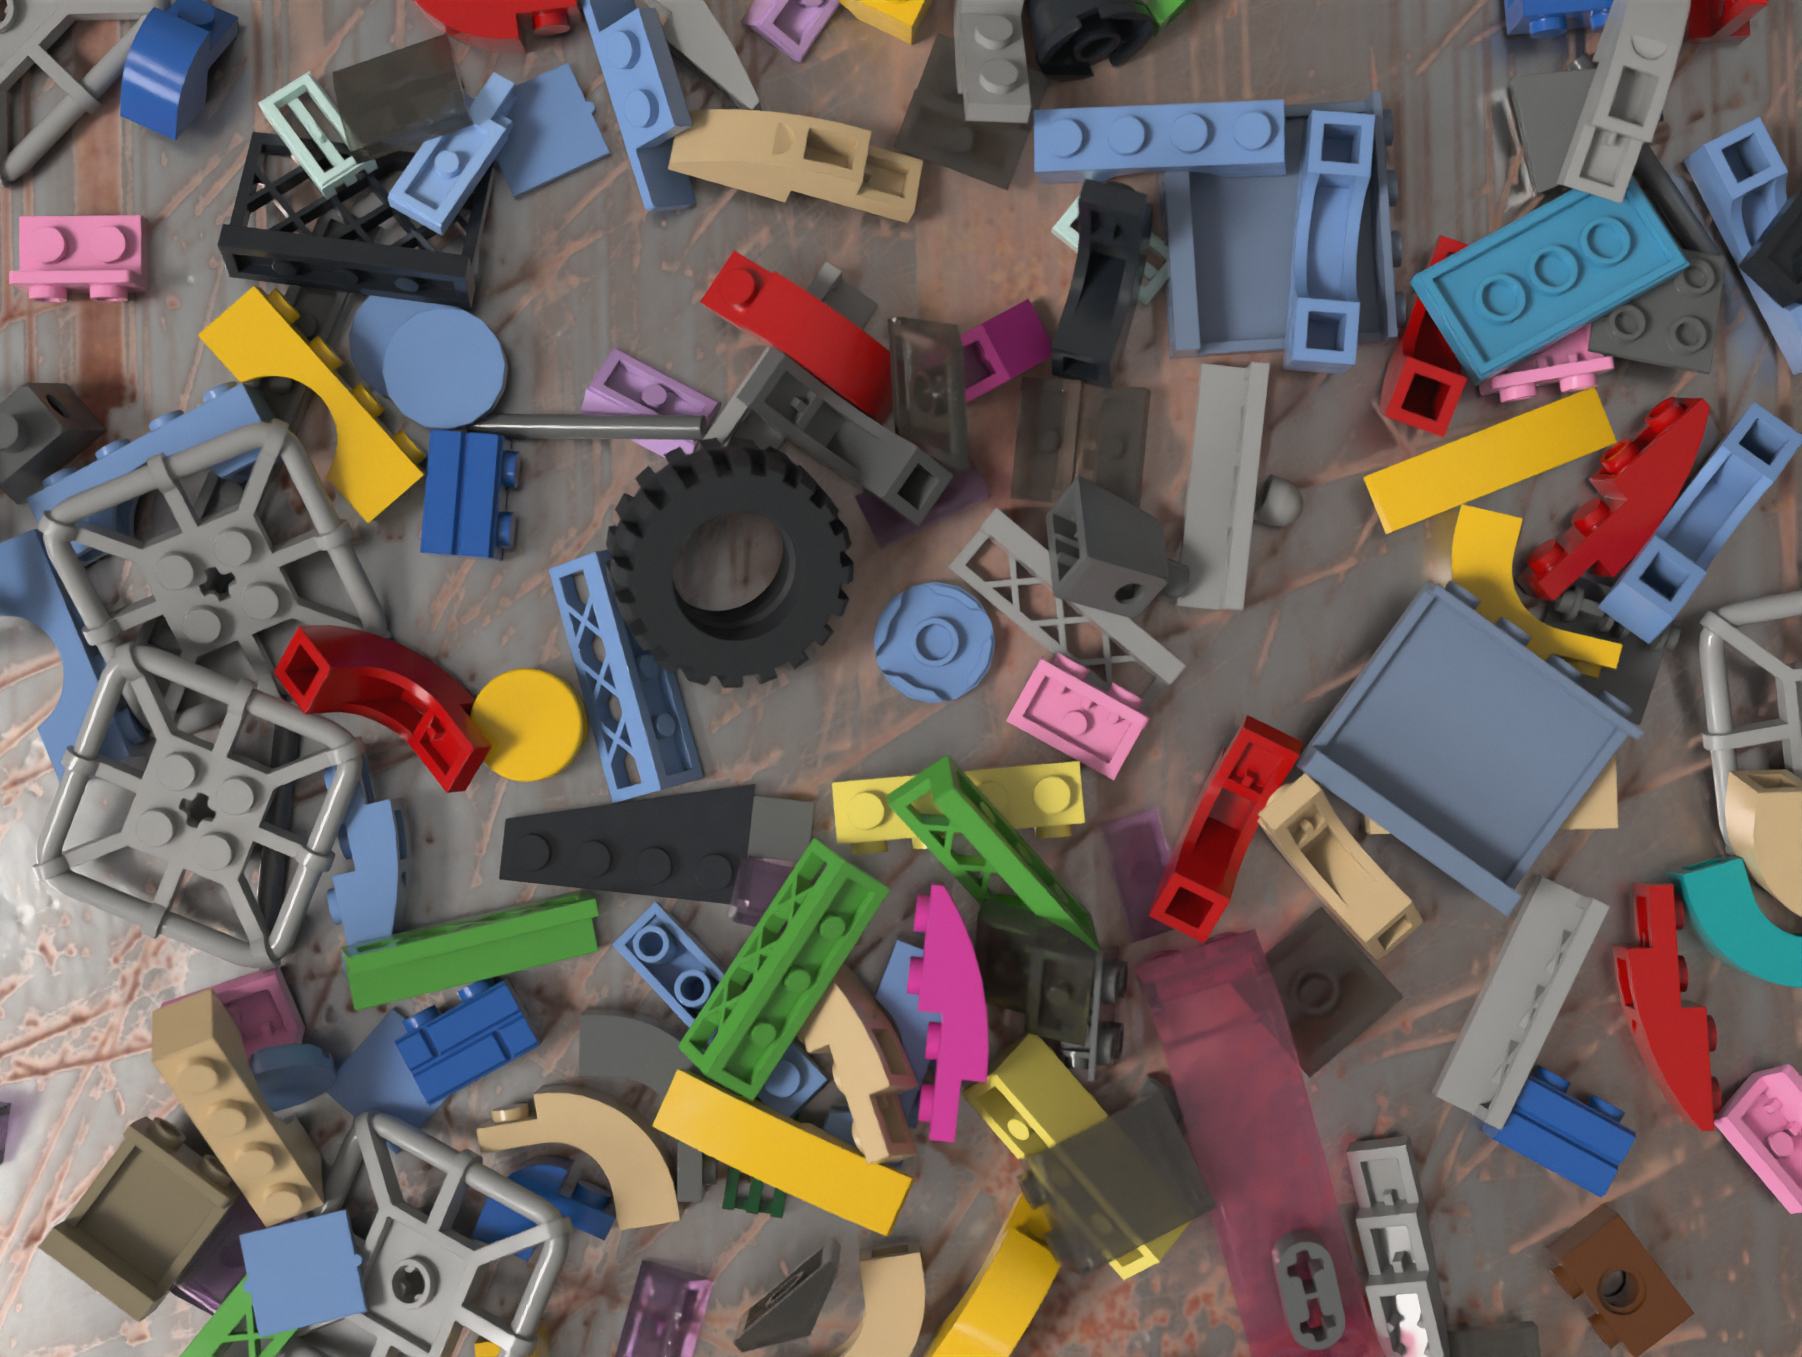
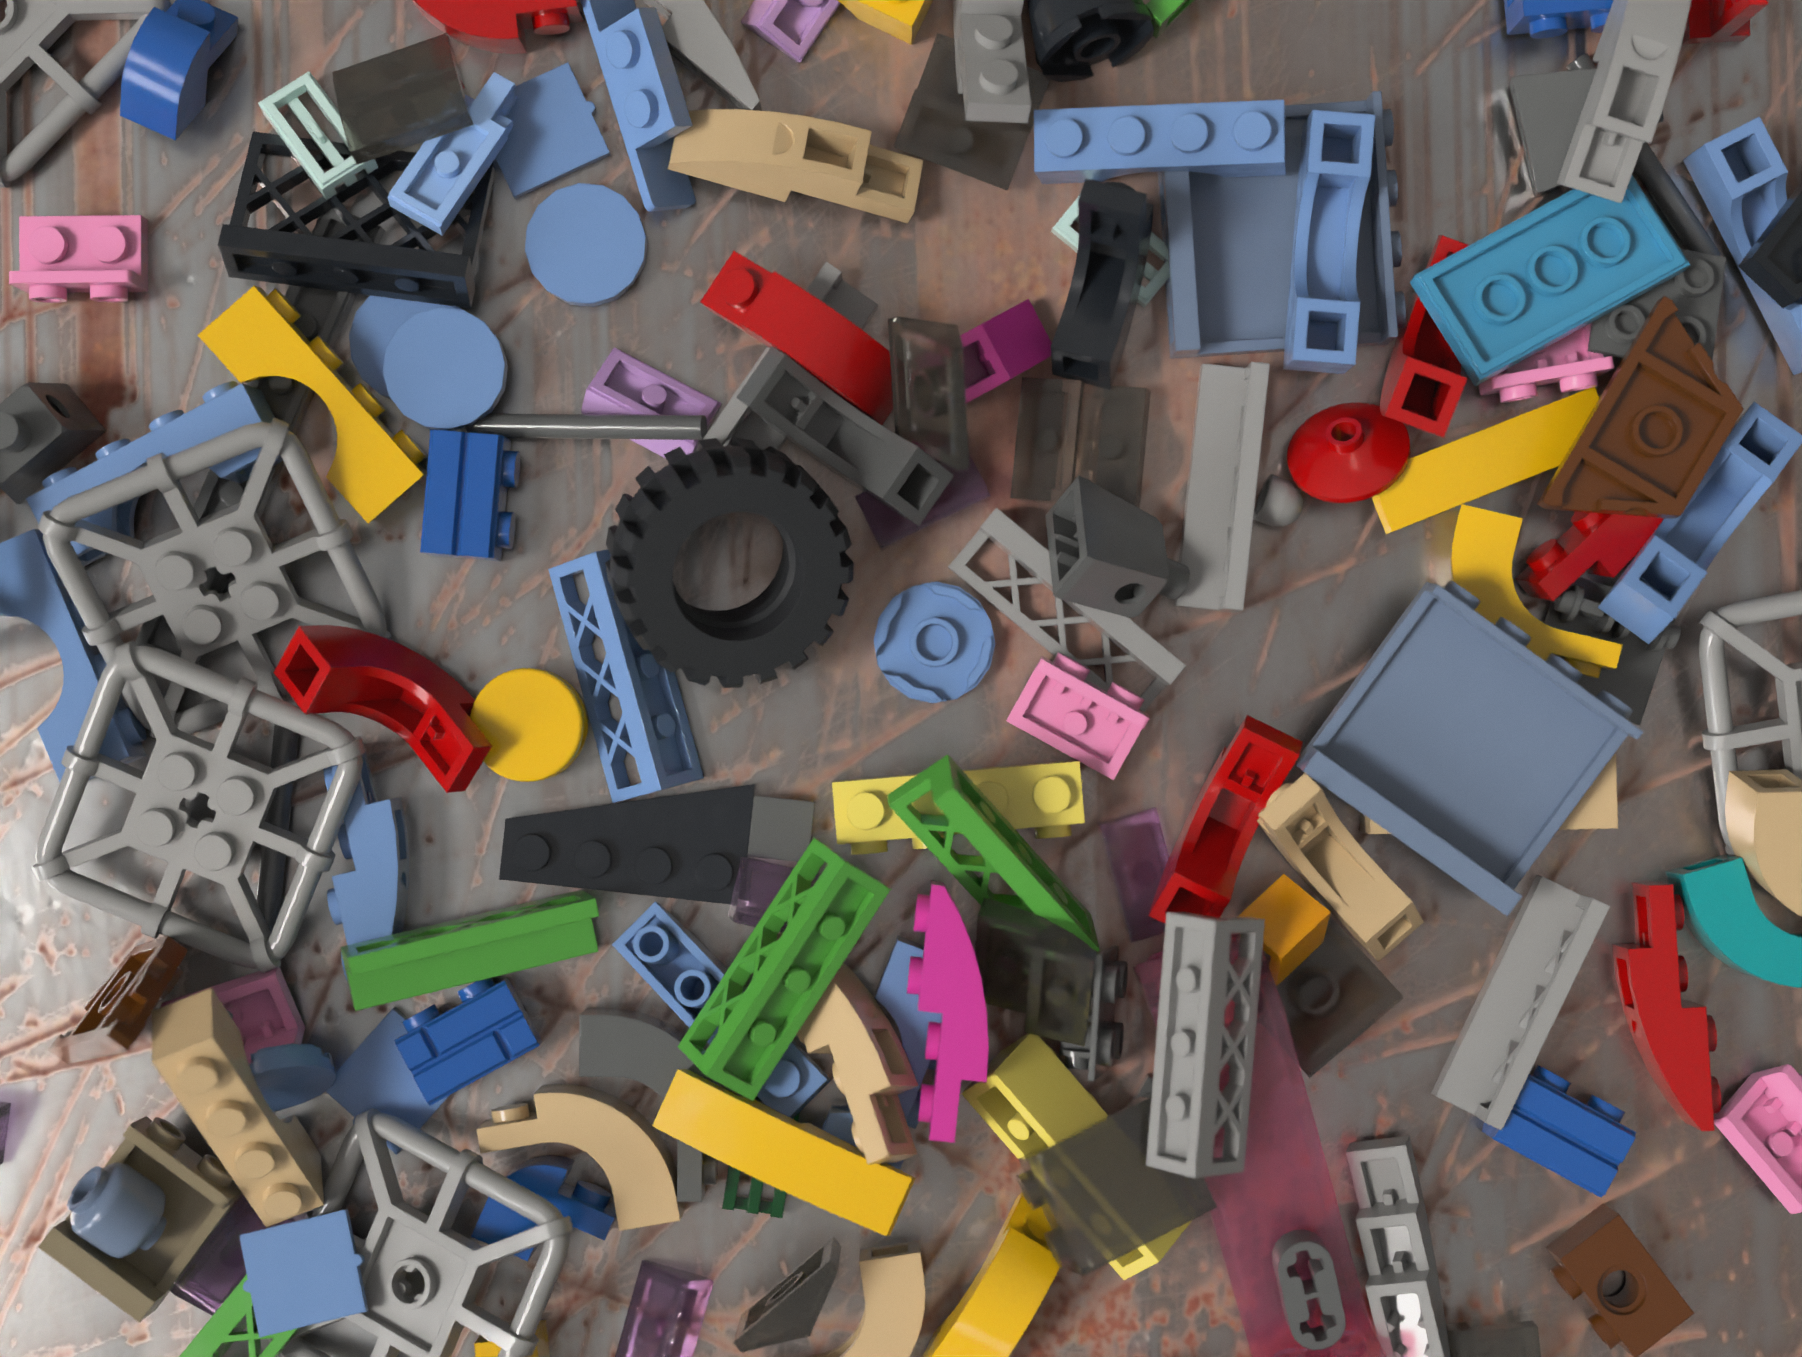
none -> reddish brown wing [48,936,188,1064]
none -> sand blue head [67,1162,167,1258]
none -> medium blue tile [525,183,648,307]
none -> light grey fence [1146,912,1265,1178]
none -> light orange panel [1238,874,1331,986]
none -> red dish [1287,402,1411,503]
none -> reddish brown wing [1537,296,1744,519]

